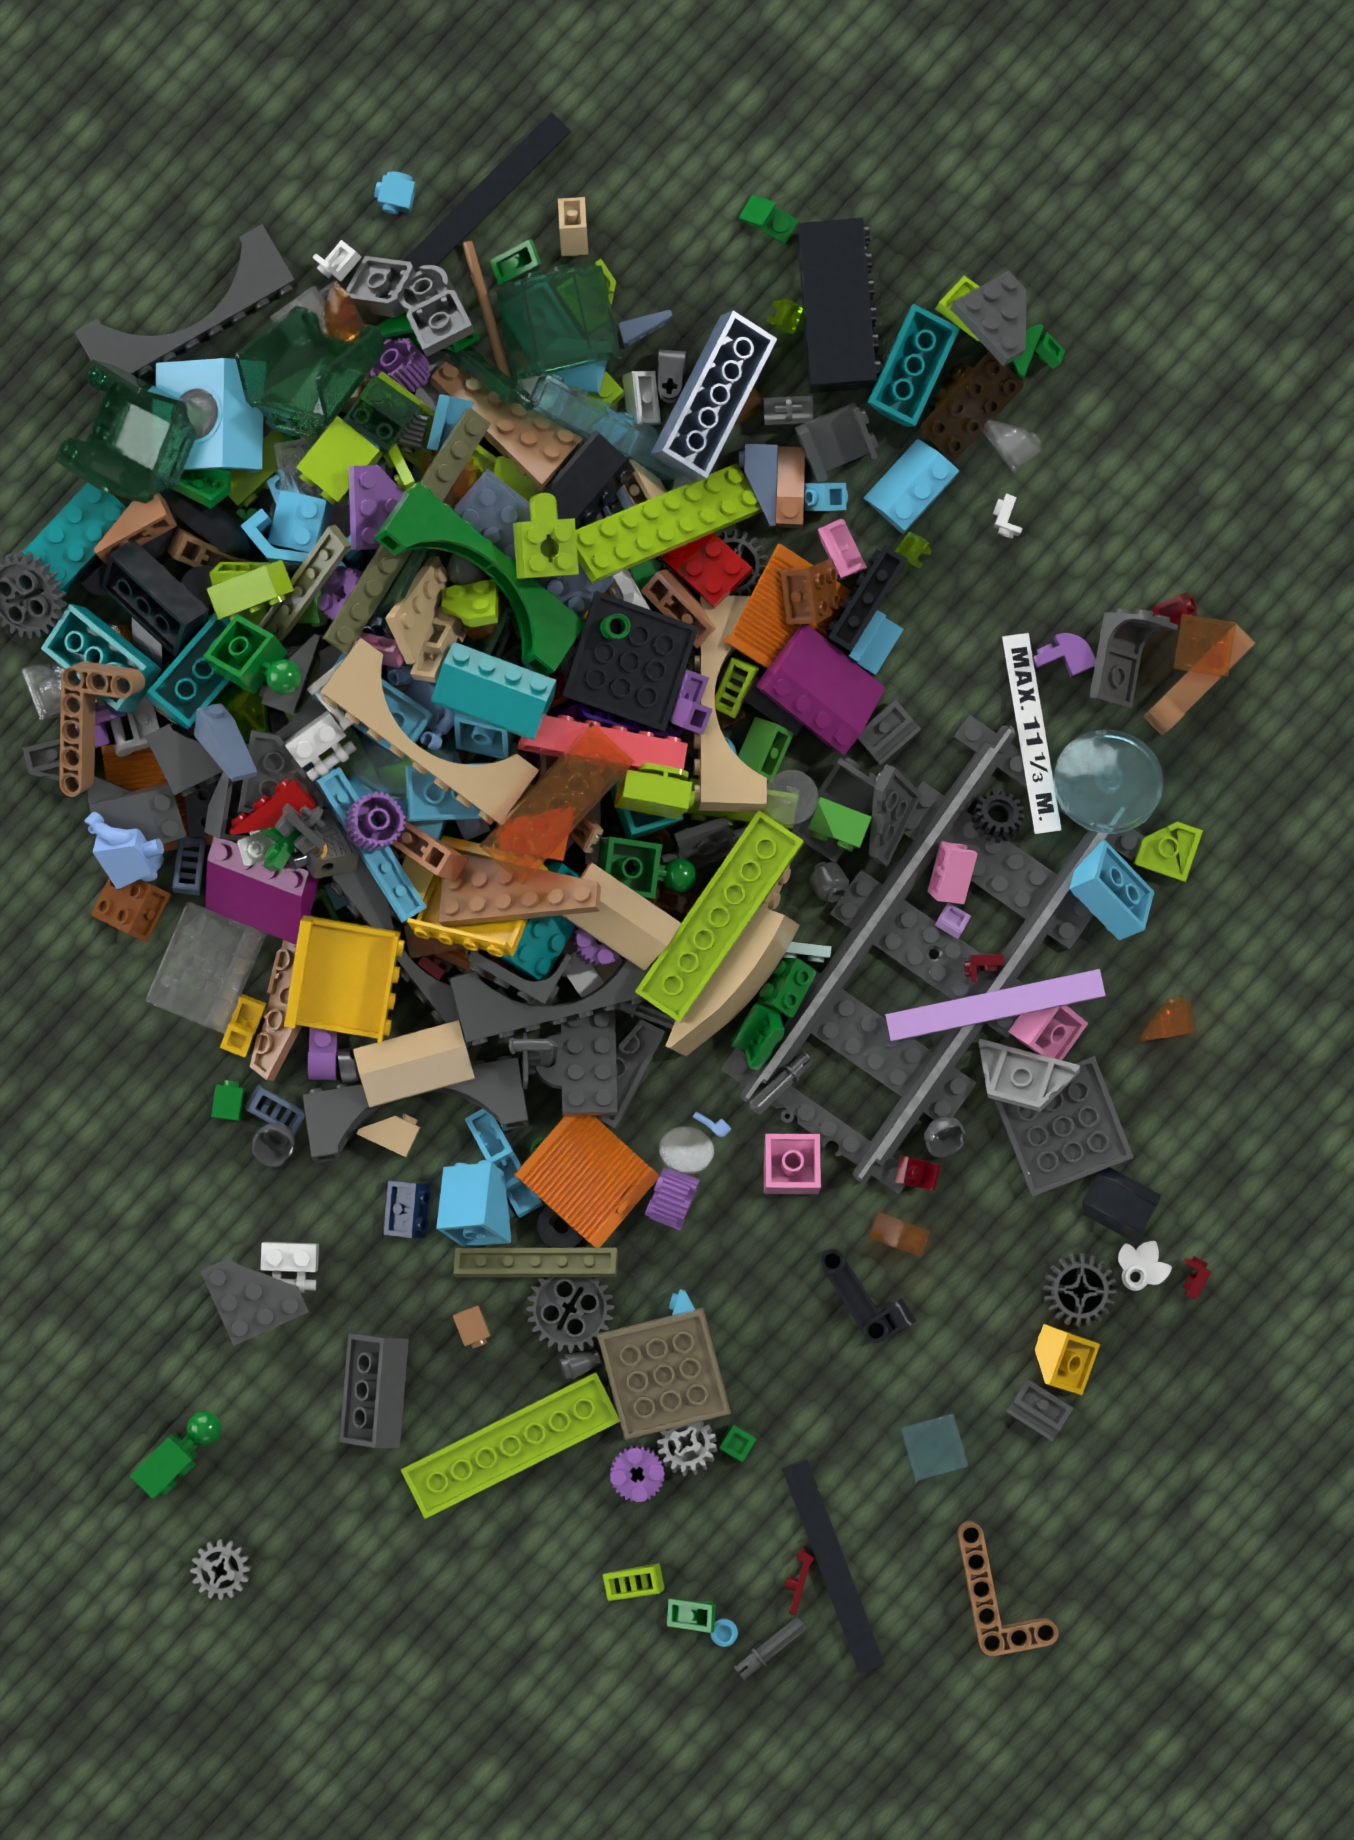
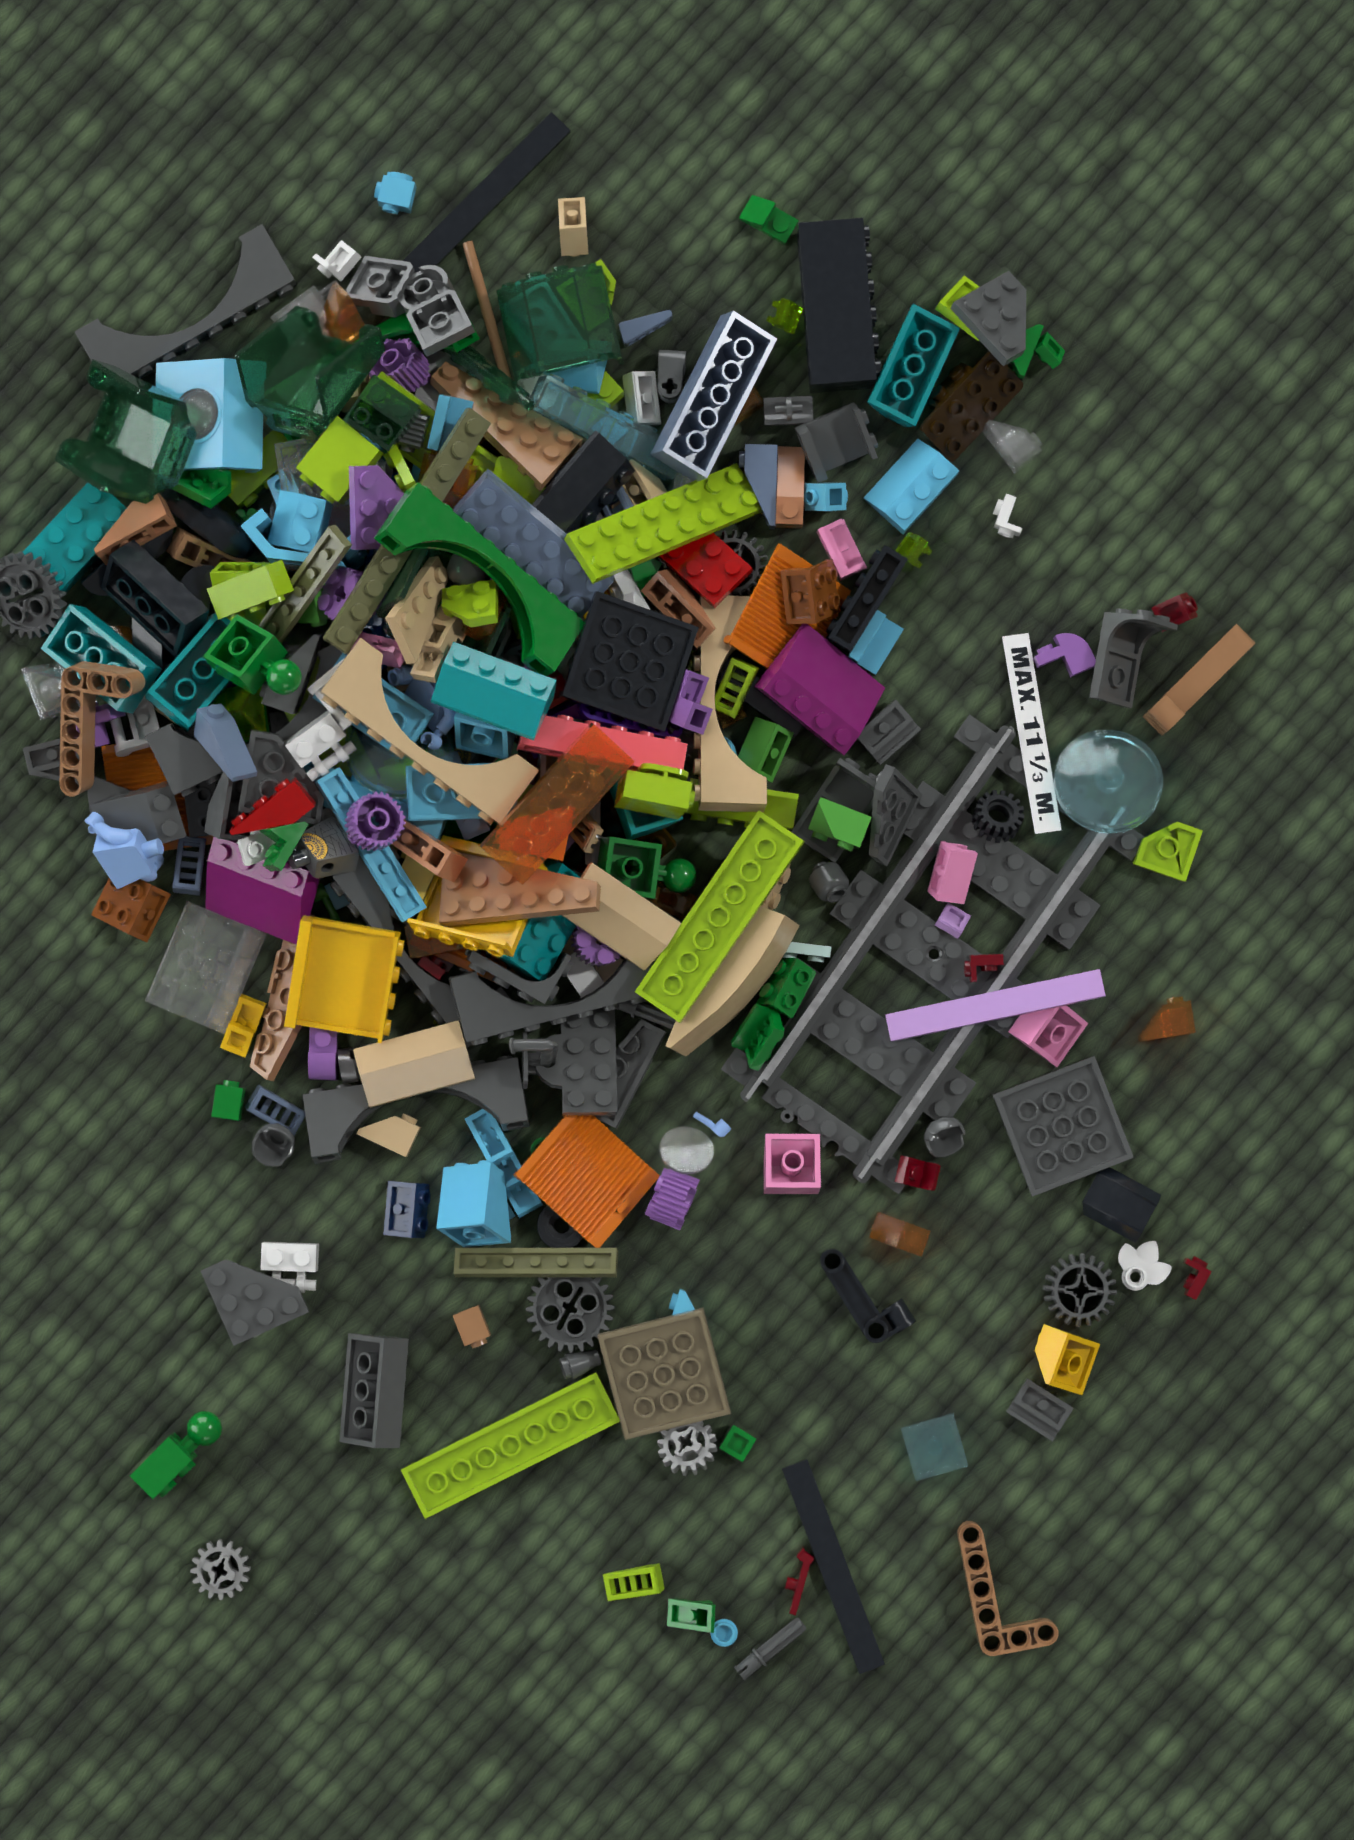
dark grey hips [275,803,326,854] -> none
green slope [490,239,541,286] -> none
lime brick [513,493,579,579] -> none
green beam [600,614,631,640] -> none
medium lavender brick [610,1445,665,1502] -> none
dark grey plate [661,816,747,870] -> none
dark grey axle [750,1052,814,1115] -> none
clear piece [766,770,819,825] -> none
light grey wing [978,1039,1081,1112] -> none
medium azure slope [1069,840,1154,940] -> none
clear orange plate [1173,614,1236,677] -> none

